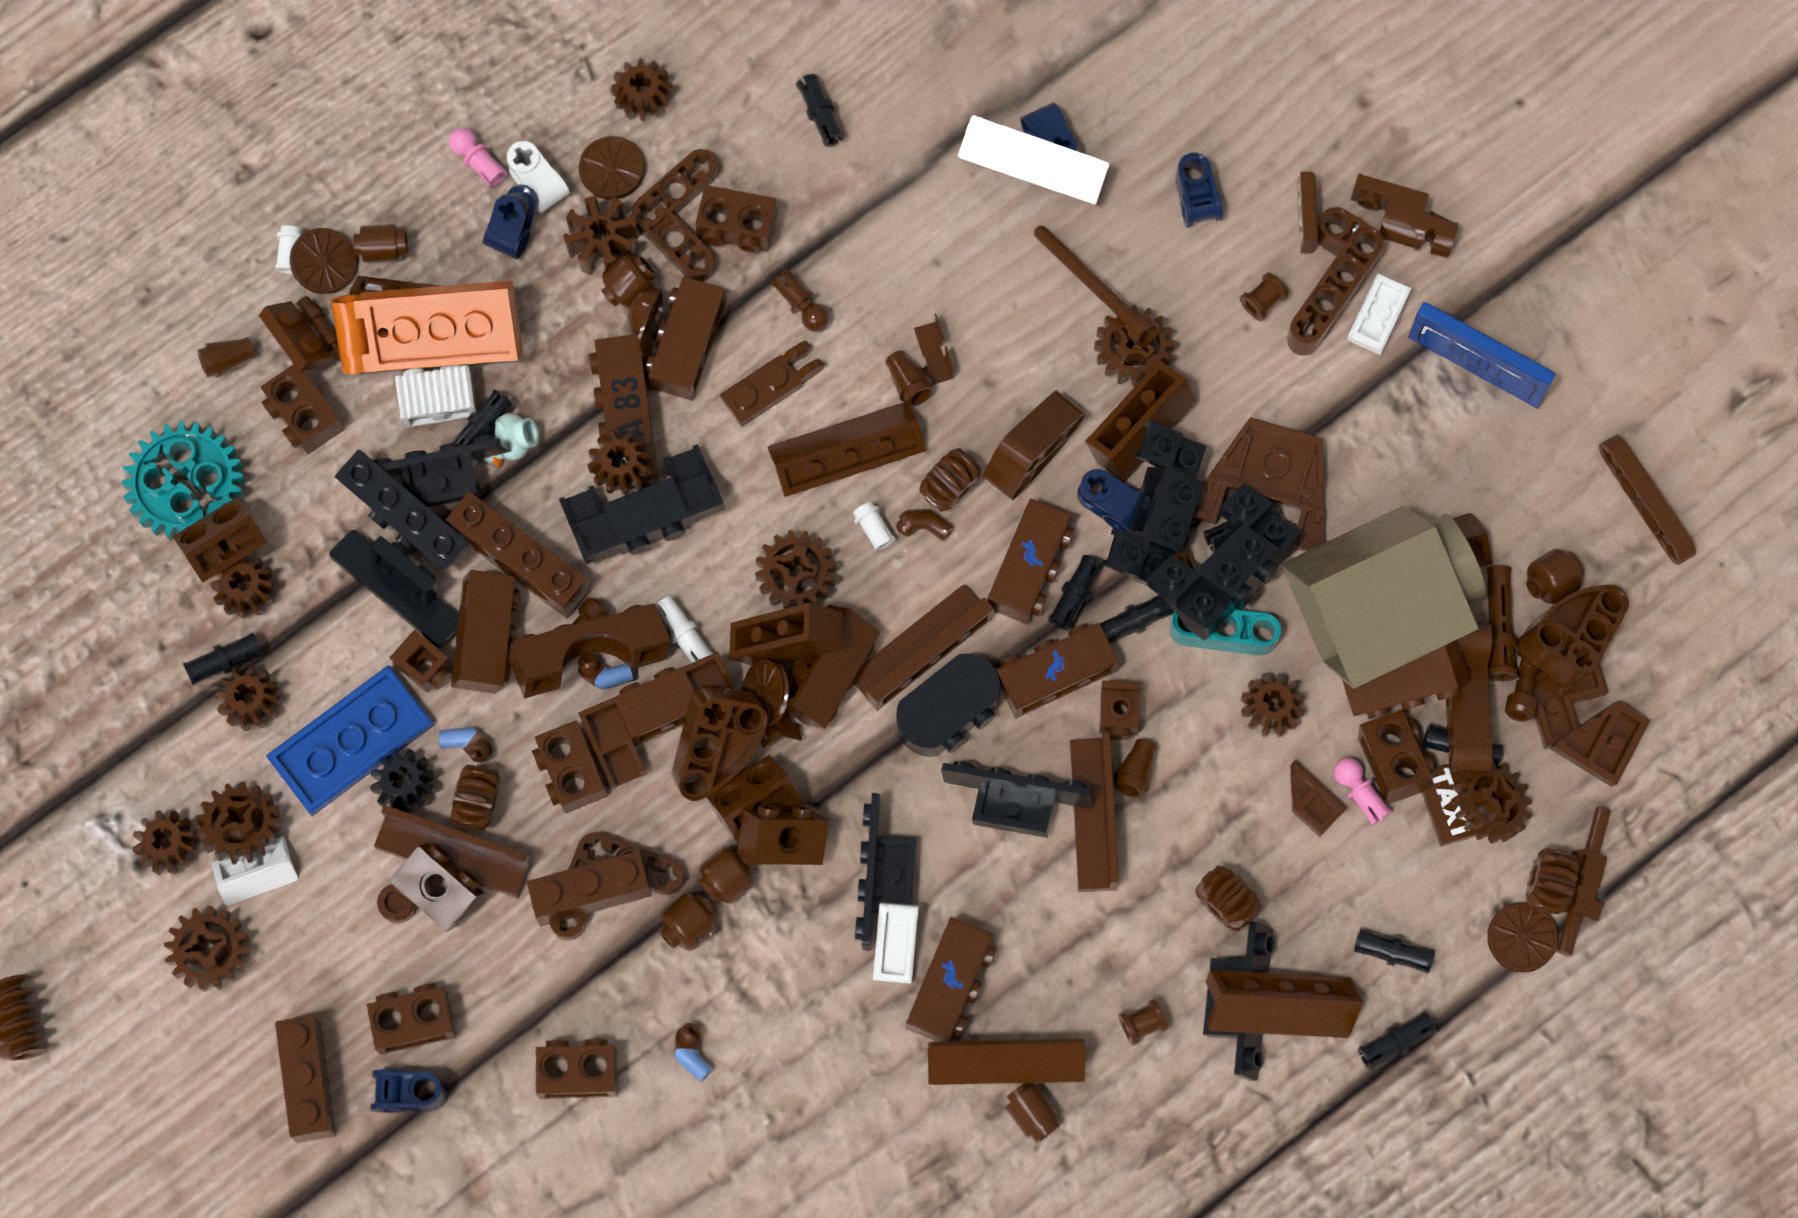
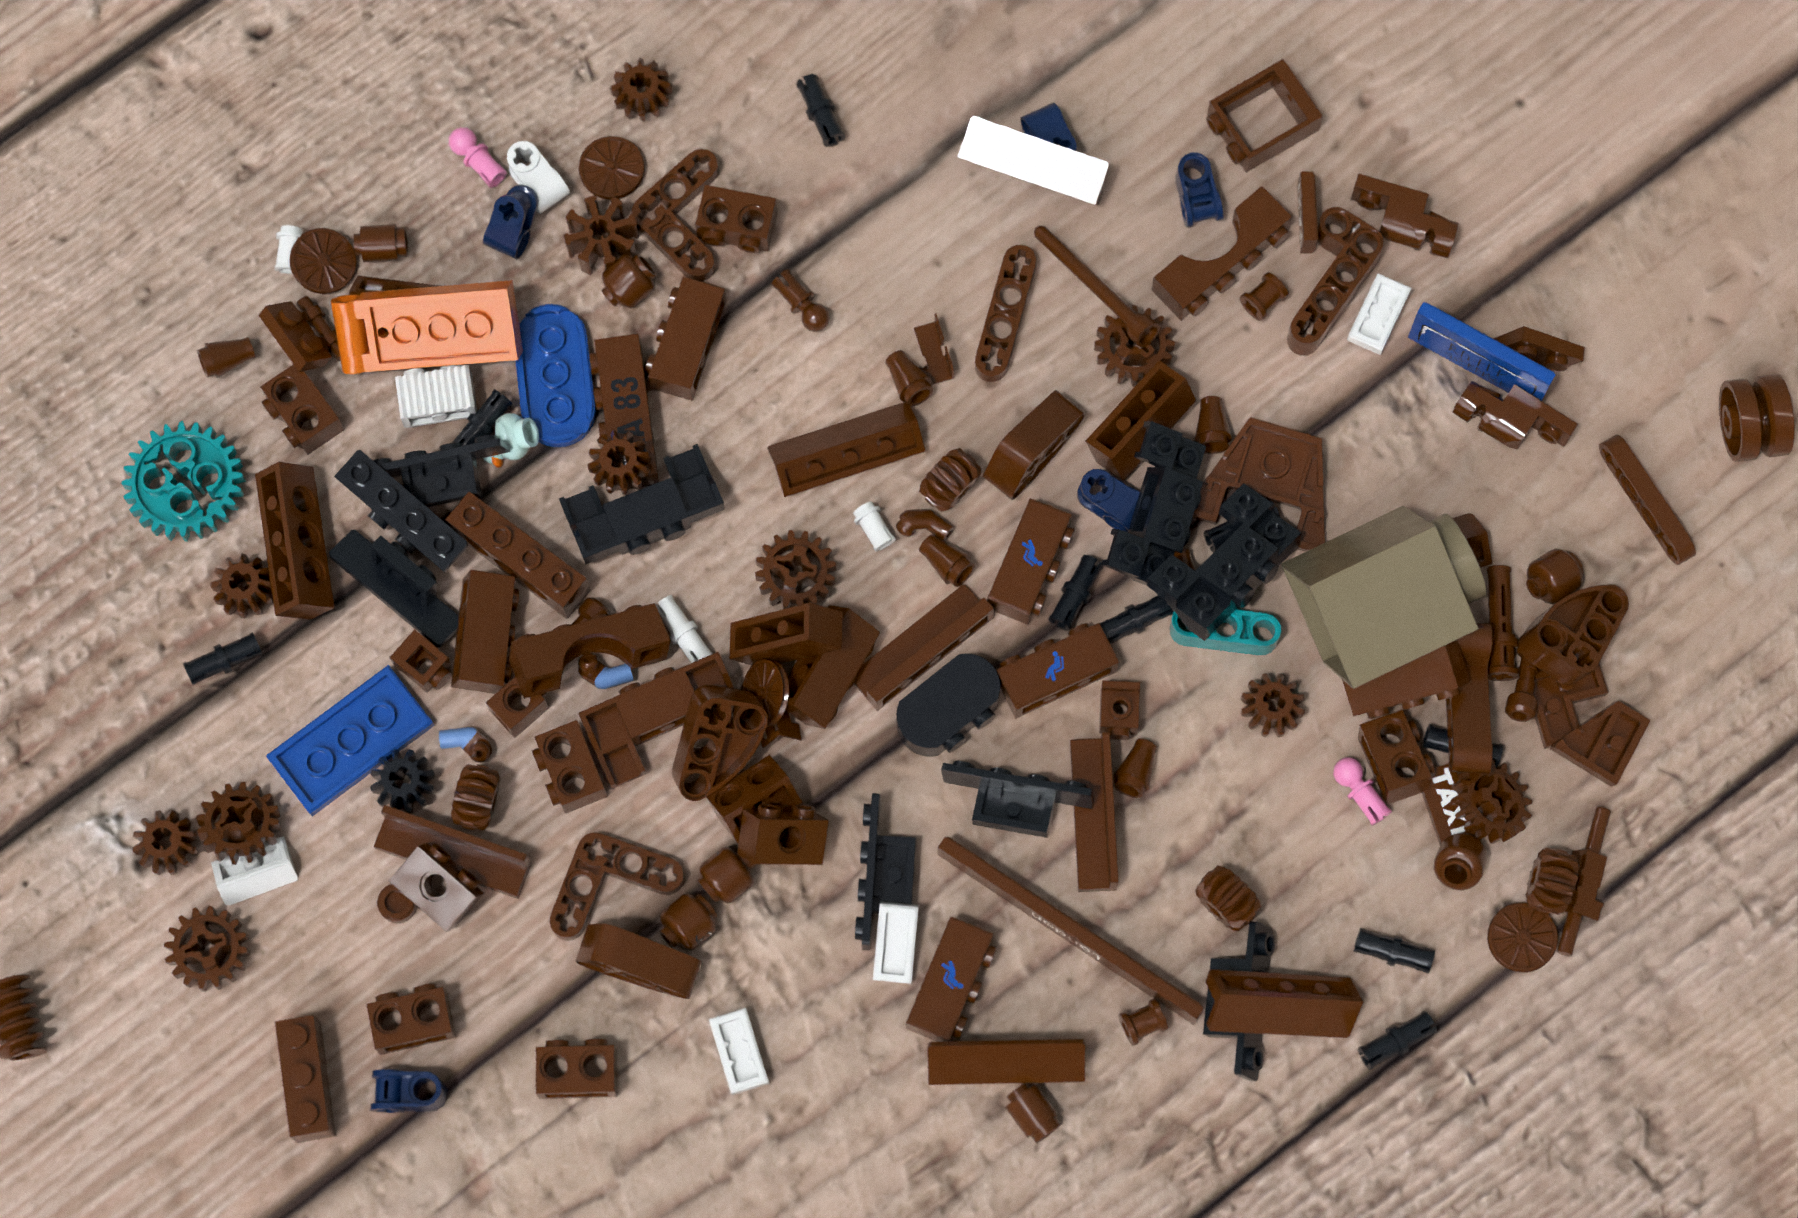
reddish brown brick [172,497,267,583] -> none
reddish brown gear [215,665,282,731] -> none
reddish brown brick [526,851,652,927] -> none
reddish brown cap [627,288,663,357] -> none
arm [674,1023,713,1082] -> none
reddish brown hinge [720,341,825,427] -> none
reddish brown tile [1290,760,1347,837] -> none
none -> reddish brown brick [255,462,334,620]
none -> reddish brown brick [486,677,549,738]
none -> blue tile [515,304,596,447]
none -> reddish brown beam [575,923,702,999]
none -> white plate [709,1008,769,1095]
none -> reddish brown cone [919,534,975,587]
none -> reddish brown tile [938,836,1204,1025]
none -> reddish brown beam [975,245,1036,382]
none -> reddish brown arch [1152,186,1292,321]
none -> reddish brown cone [1195,396,1232,454]
none -> reddish brown window [1206,59,1323,173]
none -> reddish brown head [1434,833,1488,891]
none -> reddish brown plate [1452,381,1578,449]
none -> reddish brown wing [1493,326,1585,371]
none -> reddish brown wheel [1719,374,1795,462]

